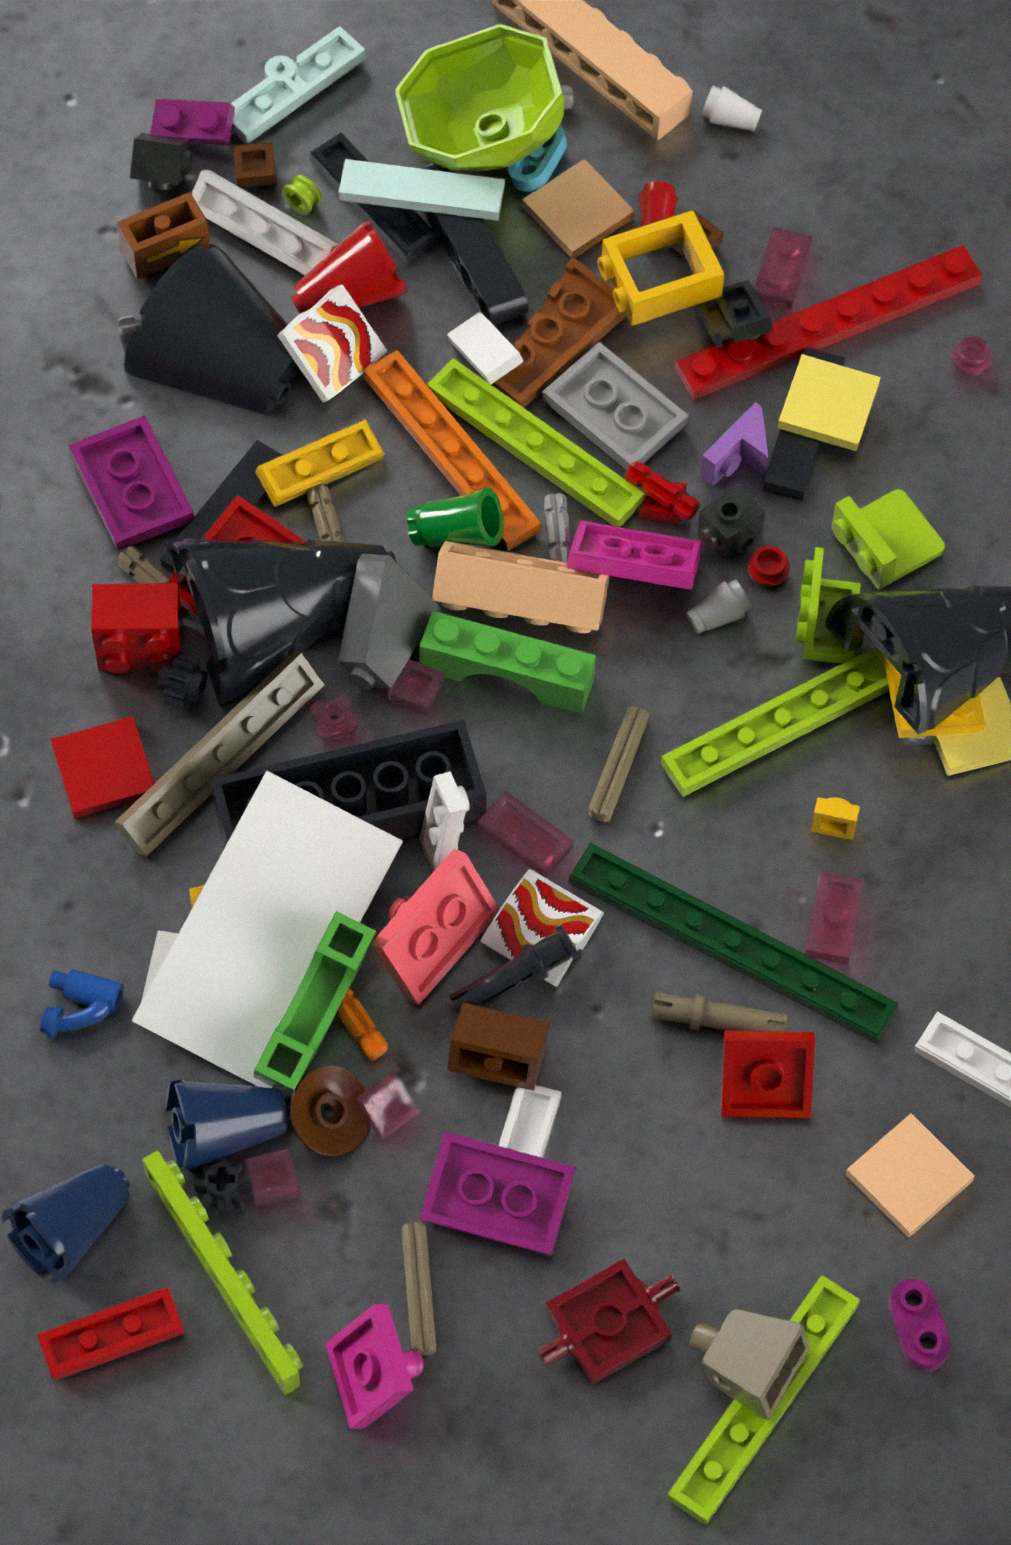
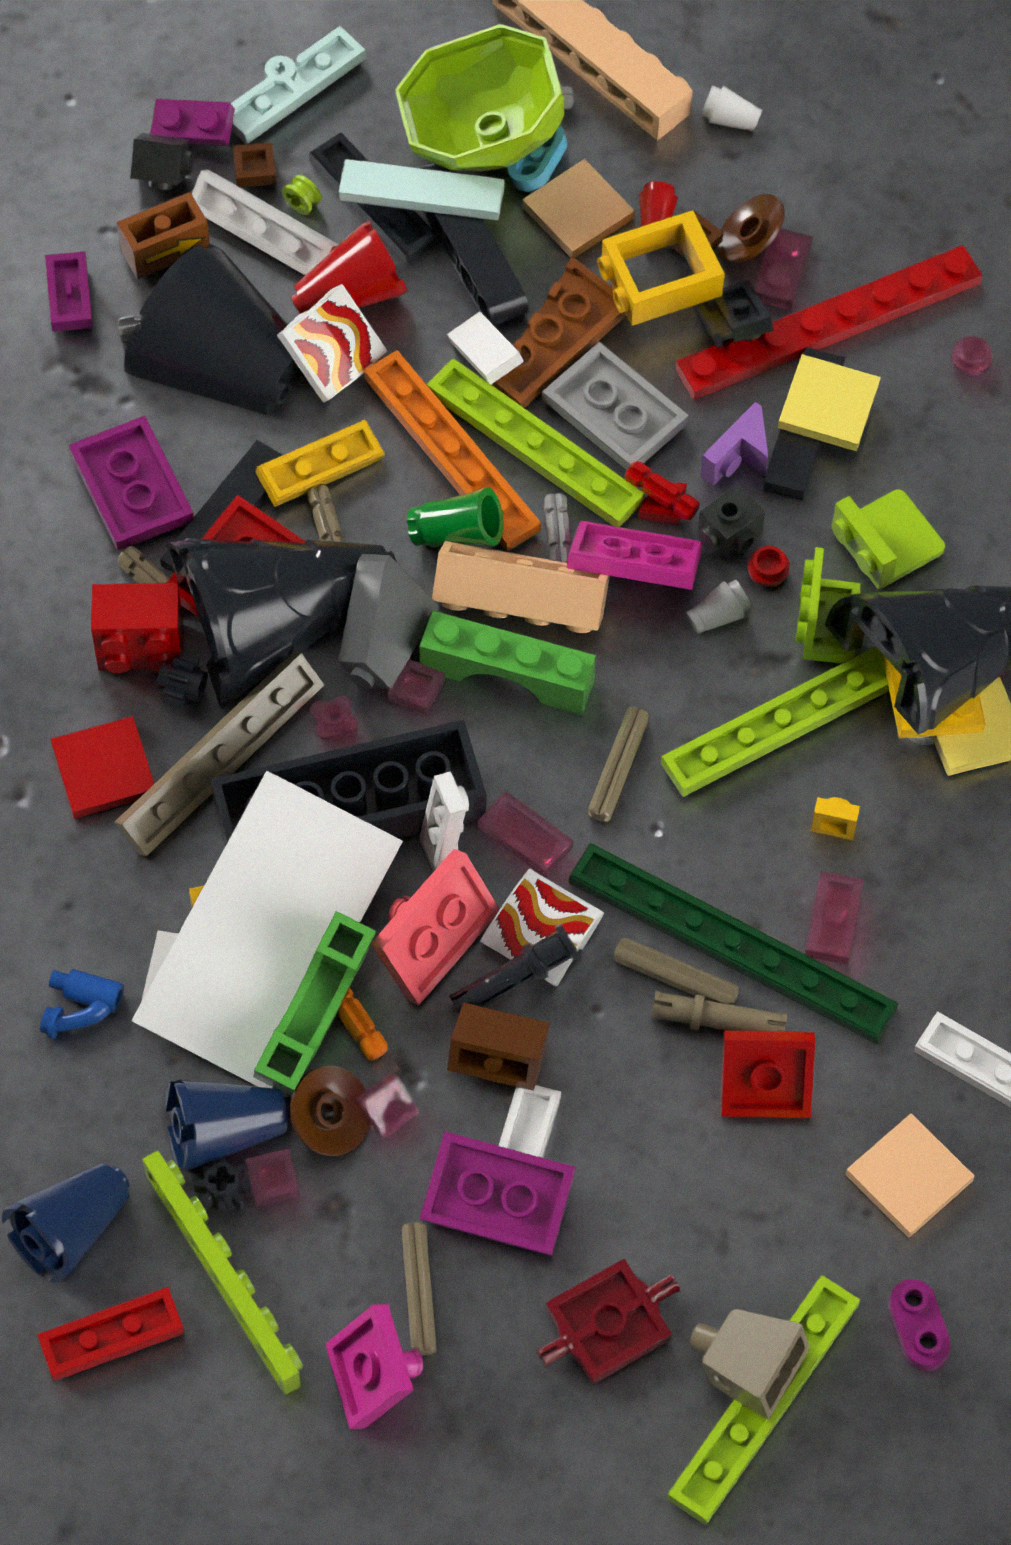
none -> magenta plate [45,251,93,332]
none -> dark tan axle [614,938,739,1005]
none -> reddish brown dish [717,194,785,263]

